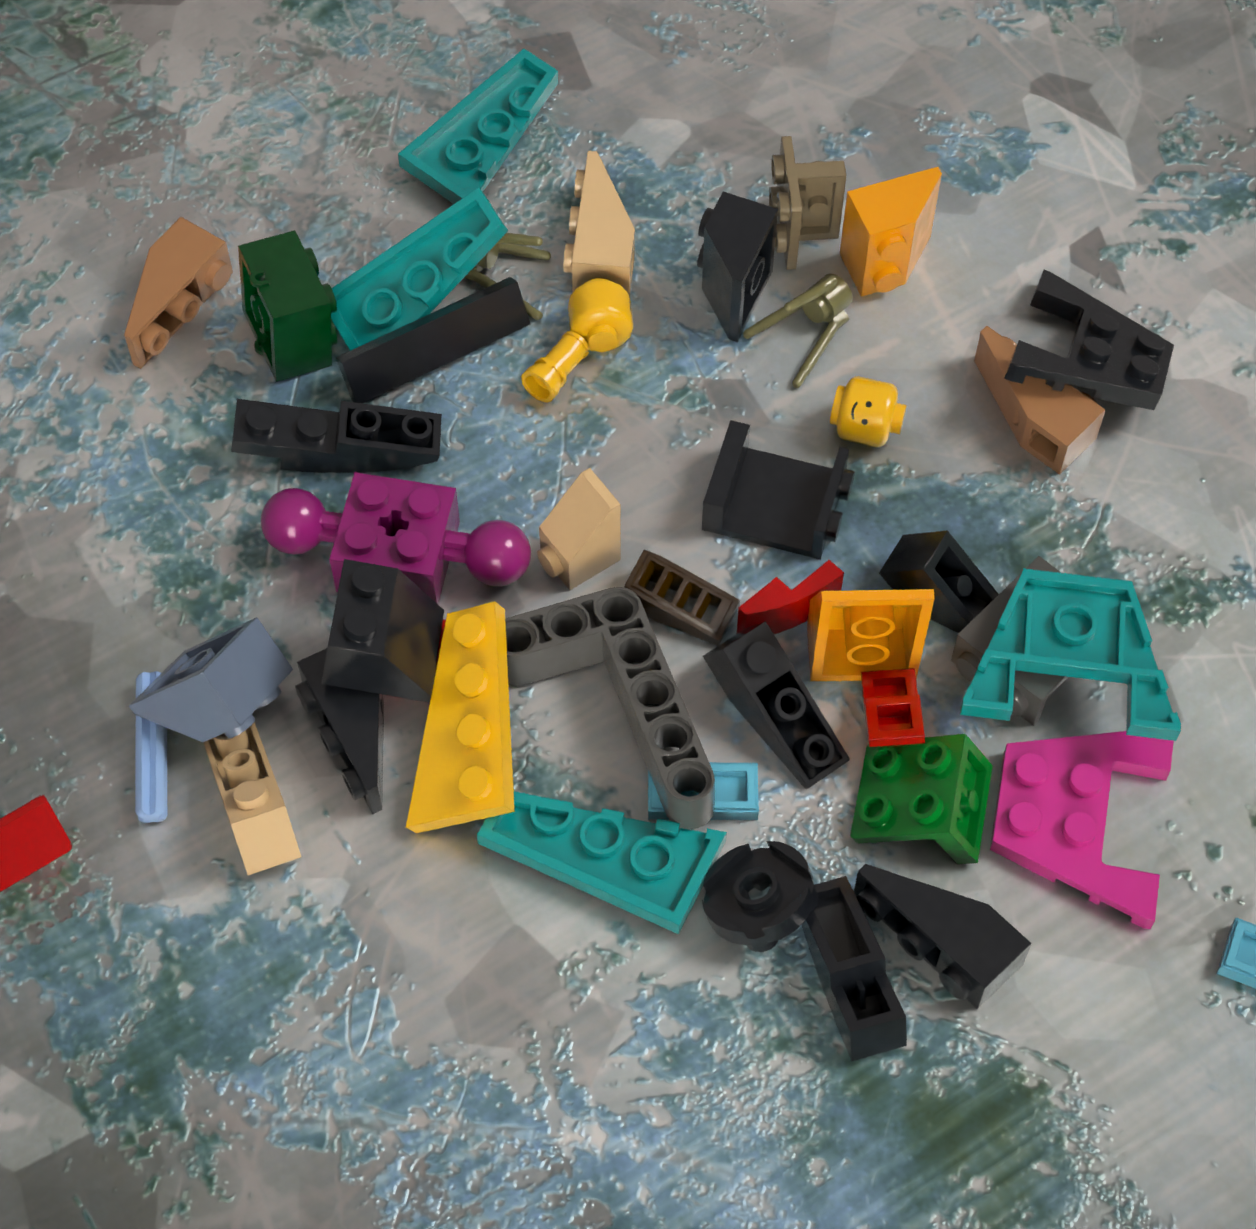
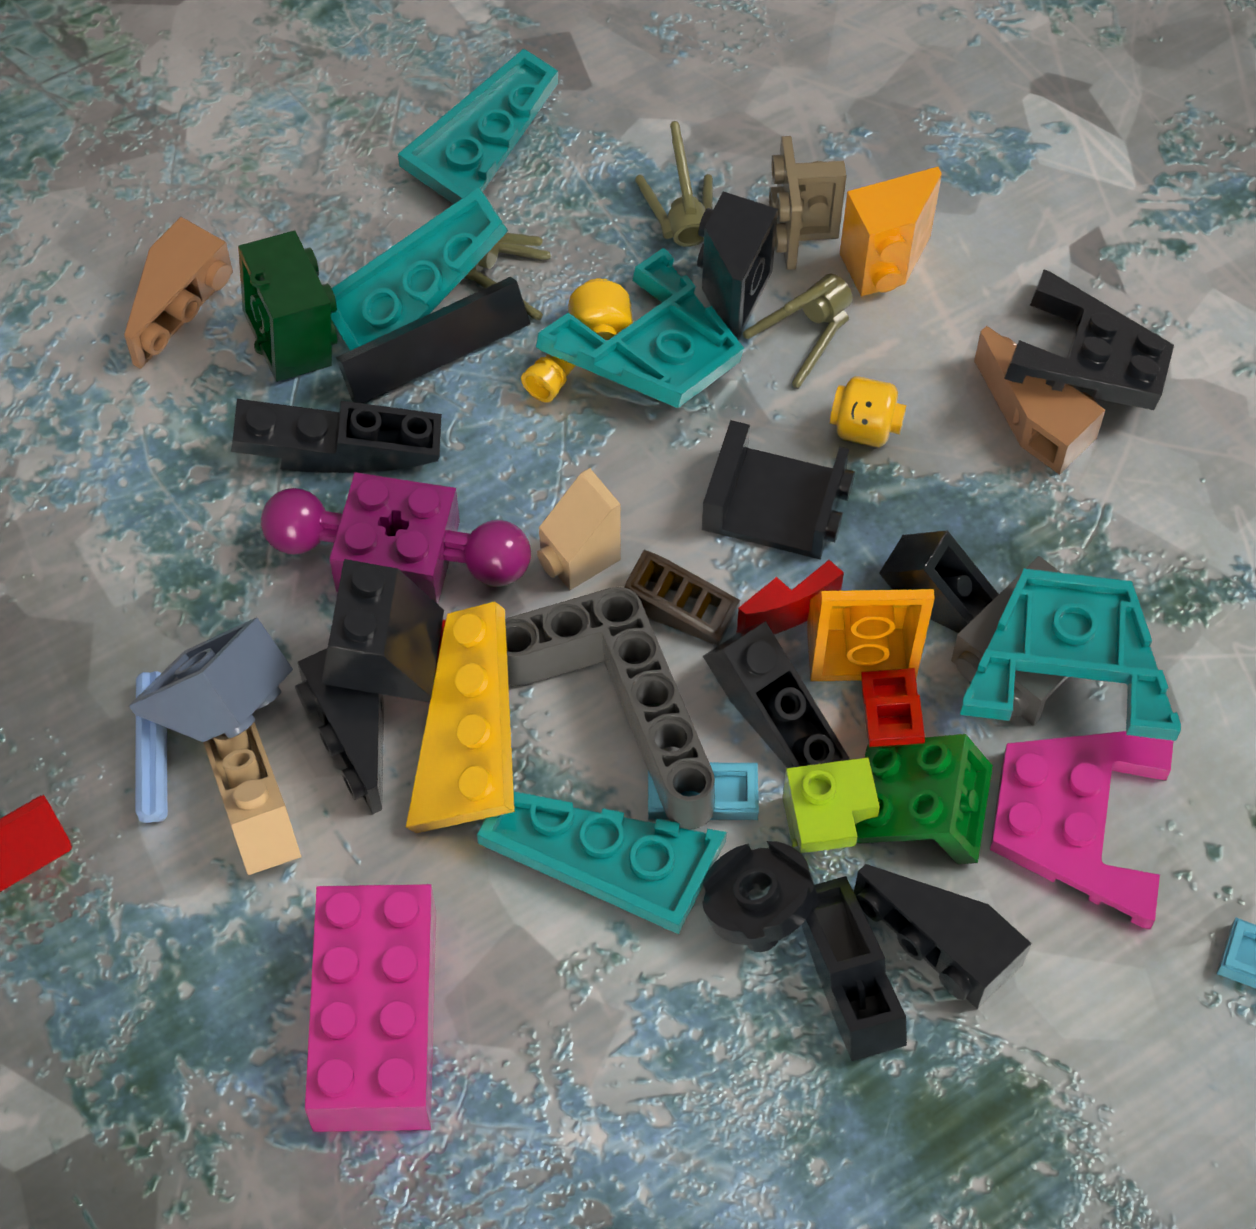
tan slope [563,151,635,297] -> none
none -> dark pink brick [305,884,436,1132]
none -> teal wing [536,248,744,408]
none -> olive plant [635,121,713,247]
none -> lime brick [782,757,880,853]

